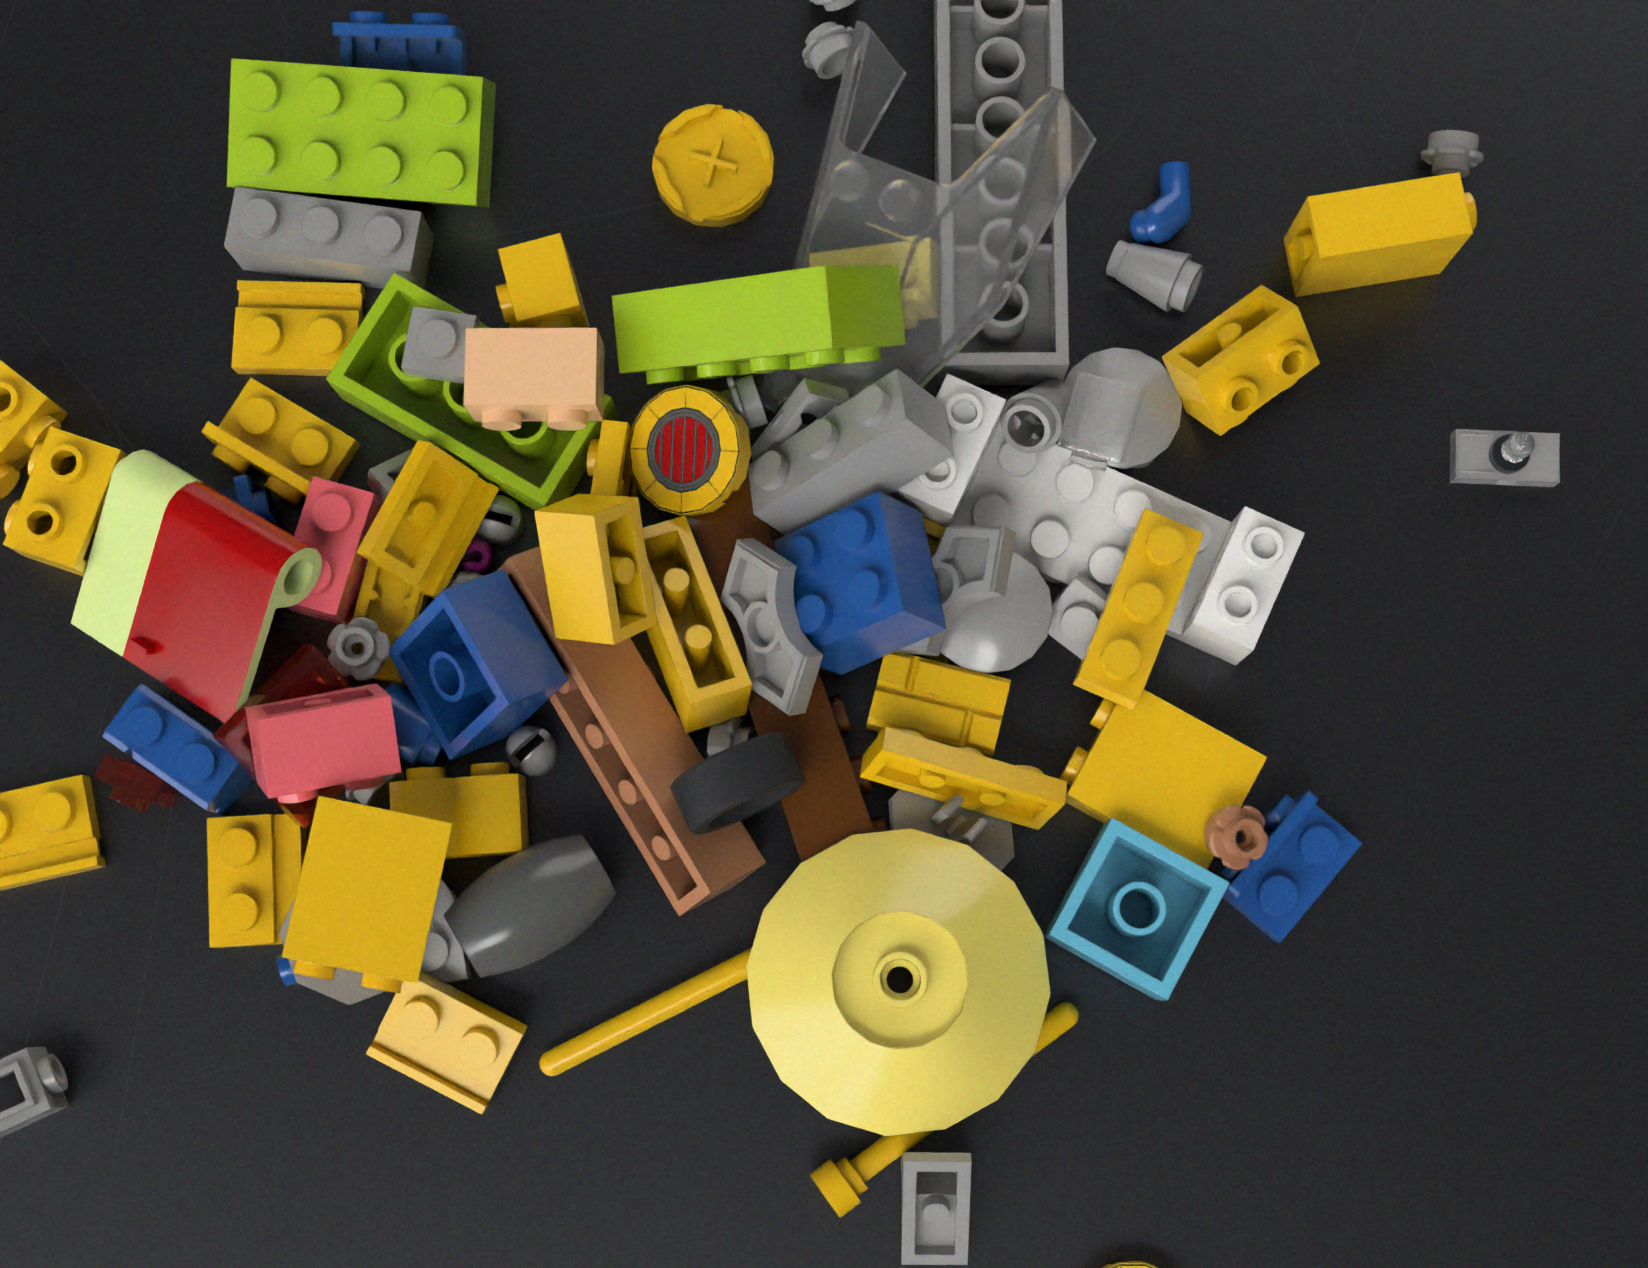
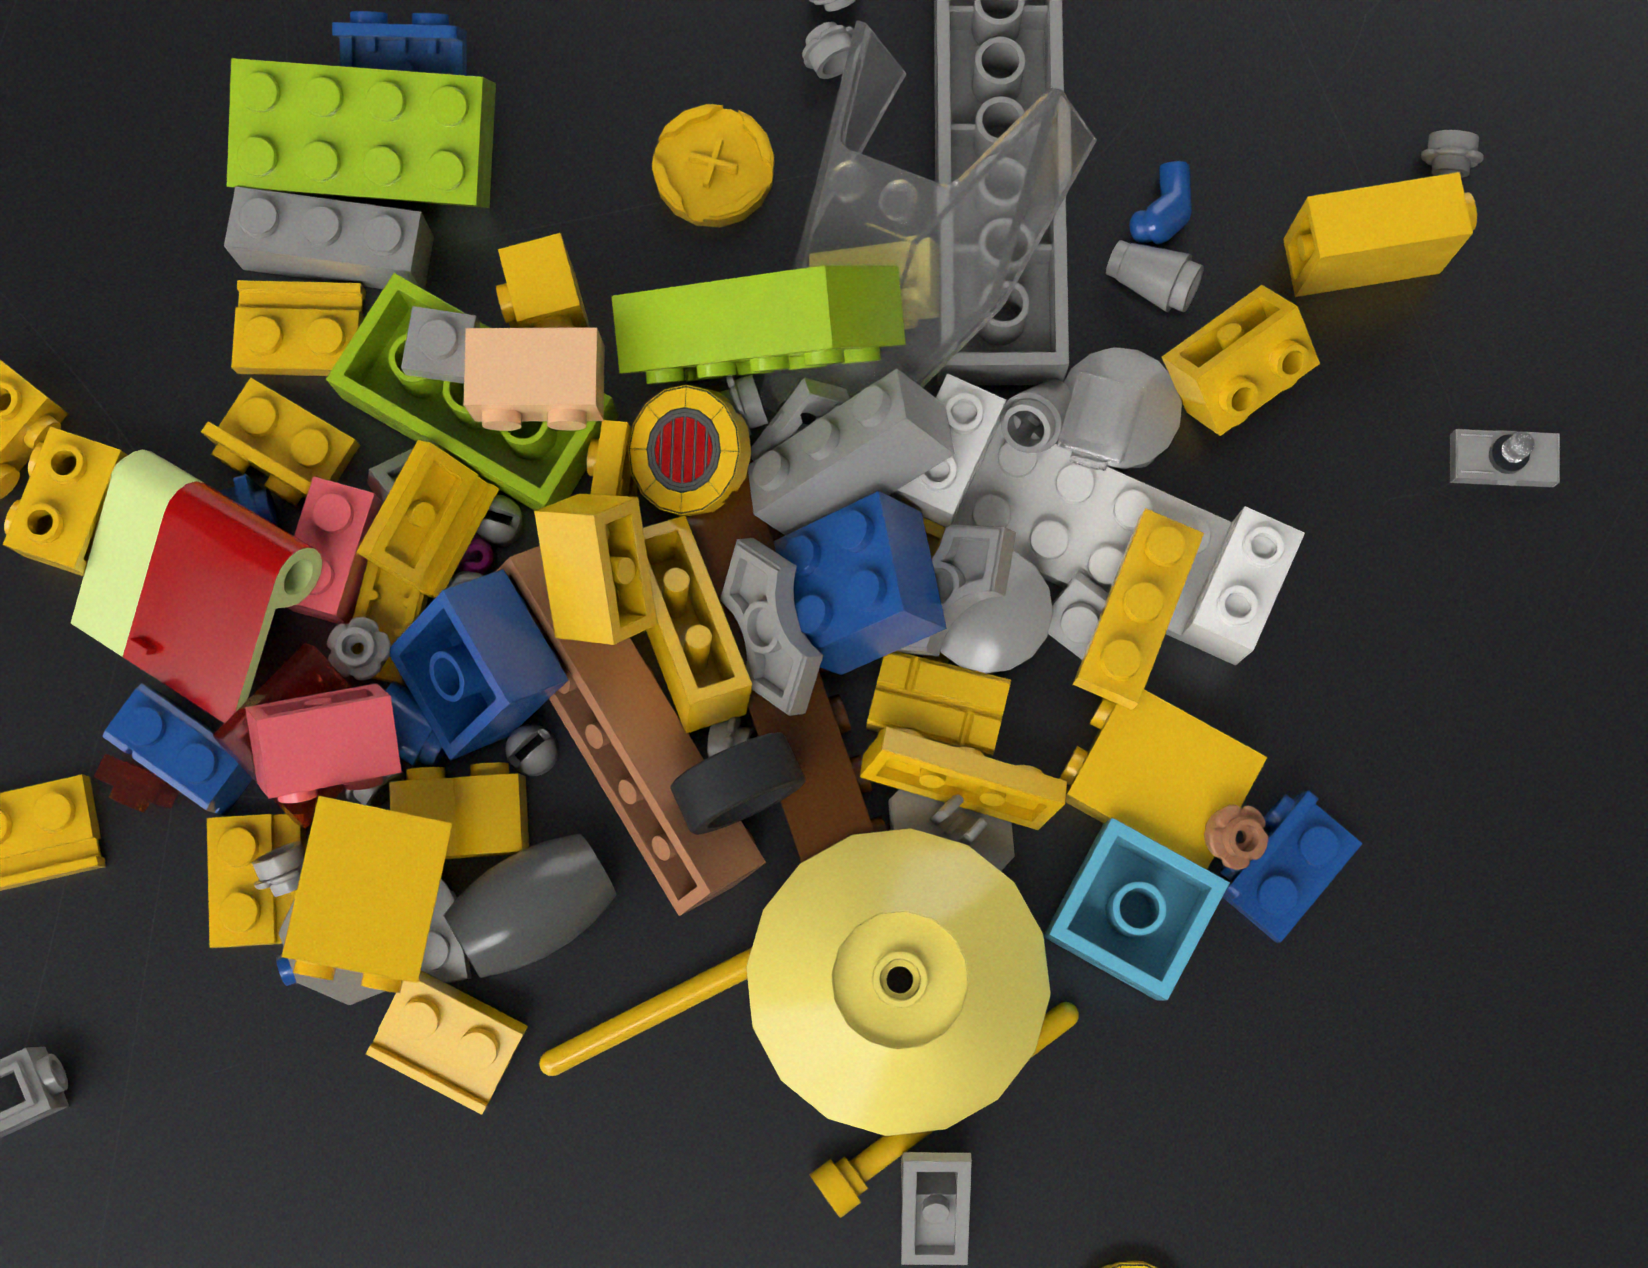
none -> light grey plate [252,841,305,897]

